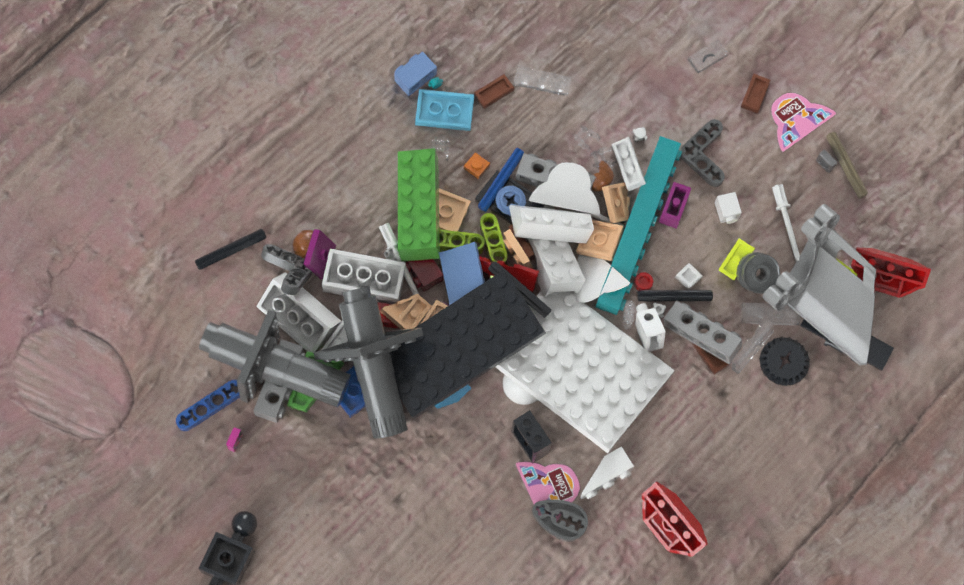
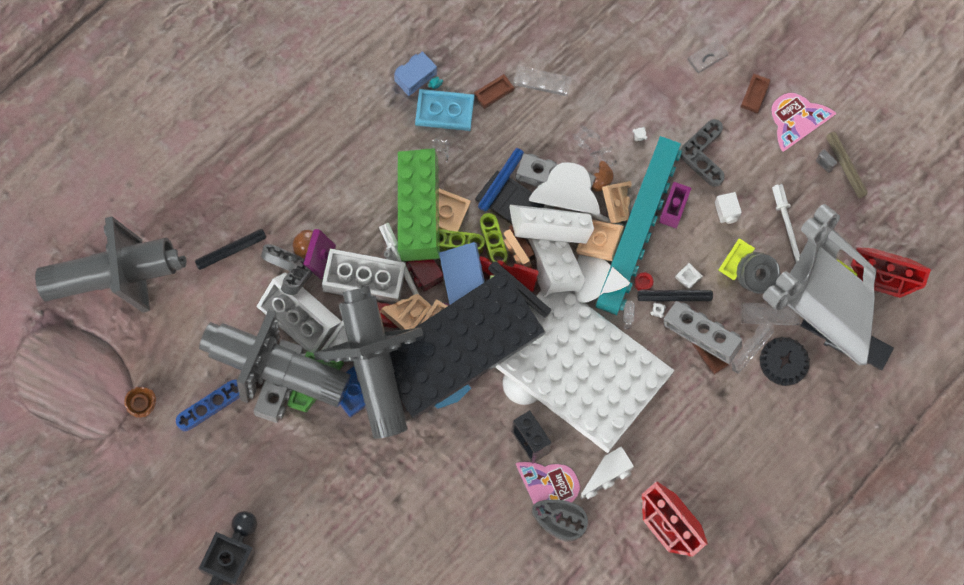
dark pink tile [226,427,243,452] -> none
orange plate [464,152,490,179] -> none
medium blue gear [495,186,526,216] -> none
white tile [612,137,646,191] -> none
white torso [635,303,666,352] -> none
none -> dark grey piece [35,217,187,313]
none -> dark orange hair [124,387,156,418]

